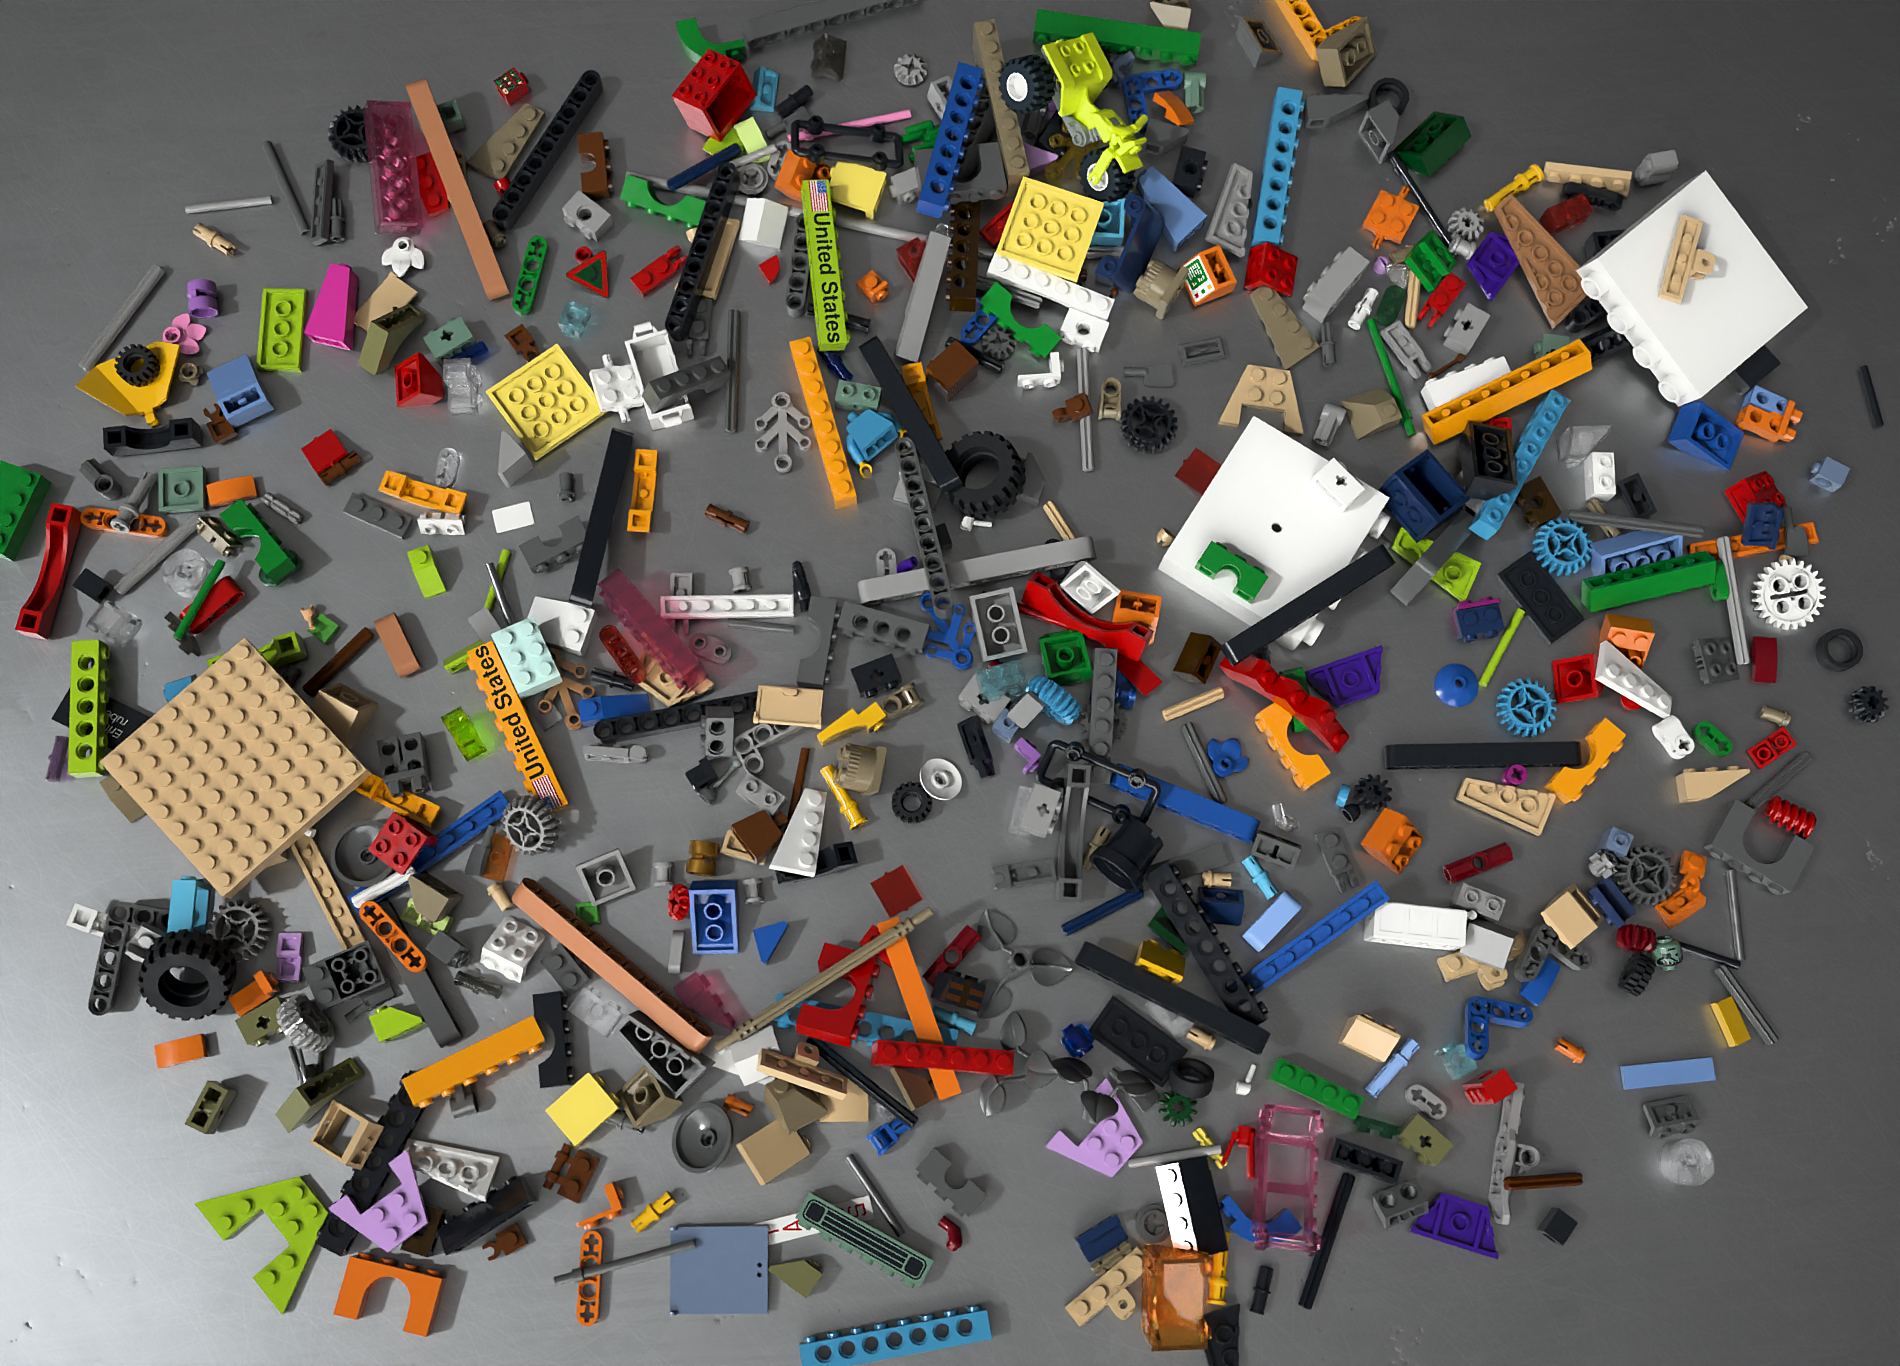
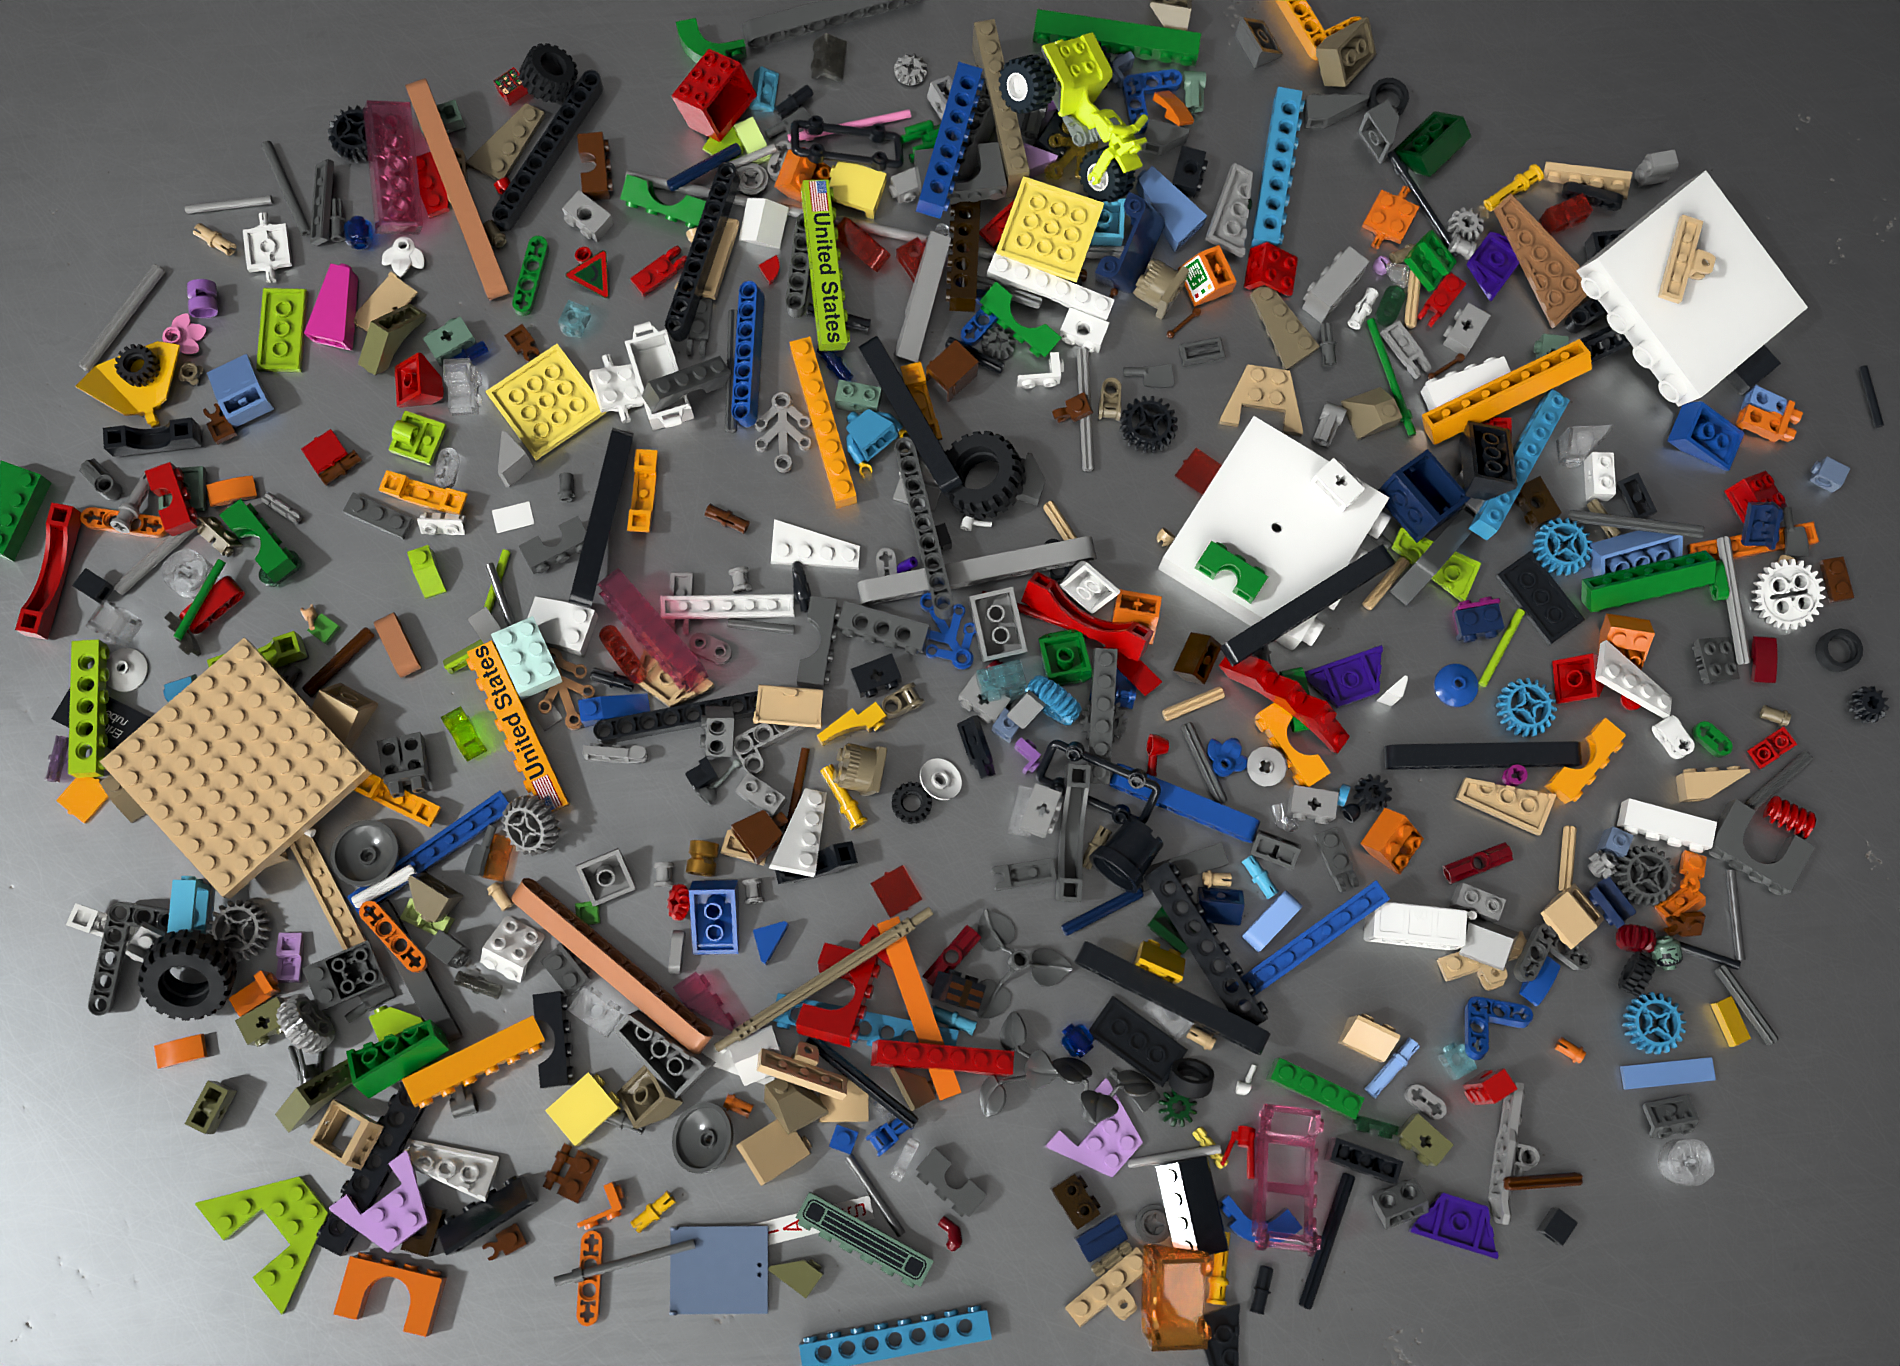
red bracket [368,812,439,875] -> none
orange bracket [856,270,889,304] -> none
none -> light orange piece [56,777,109,824]
none -> white dish [106,648,148,692]
none -> red arch [145,462,198,537]
none -> white plate [243,212,293,283]
none -> clear blue head [344,216,374,250]
none -> green wedge [346,1019,450,1099]
none -> lime plate [388,411,447,466]
none -> black tyre [519,43,578,103]
none -> blue beam [731,280,765,427]
none -> white wing [771,519,860,570]
none -> blue plate [829,1124,859,1155]
none -> clear red beam [836,216,891,272]
none -> clear beam [889,1137,920,1183]
none -> dark brown brick [1050,1173,1101,1230]
none -> red bar [1146,734,1169,776]
none -> reddish brown hinge [1166,308,1201,338]
none -> light grey piece [1247,746,1288,787]
none -> light grey brick [1287,785,1339,824]
none -> tan axle [1362,557,1410,610]
none -> white slope [1377,676,1408,706]
none -> tan axle [1558,826,1577,891]
none -> white brick [1617,798,1717,853]
none -> dark azure gear [1622,992,1687,1055]
none -> reddish brown plate [1663,911,1706,937]
none -> reddish brown plate [1819,556,1855,603]

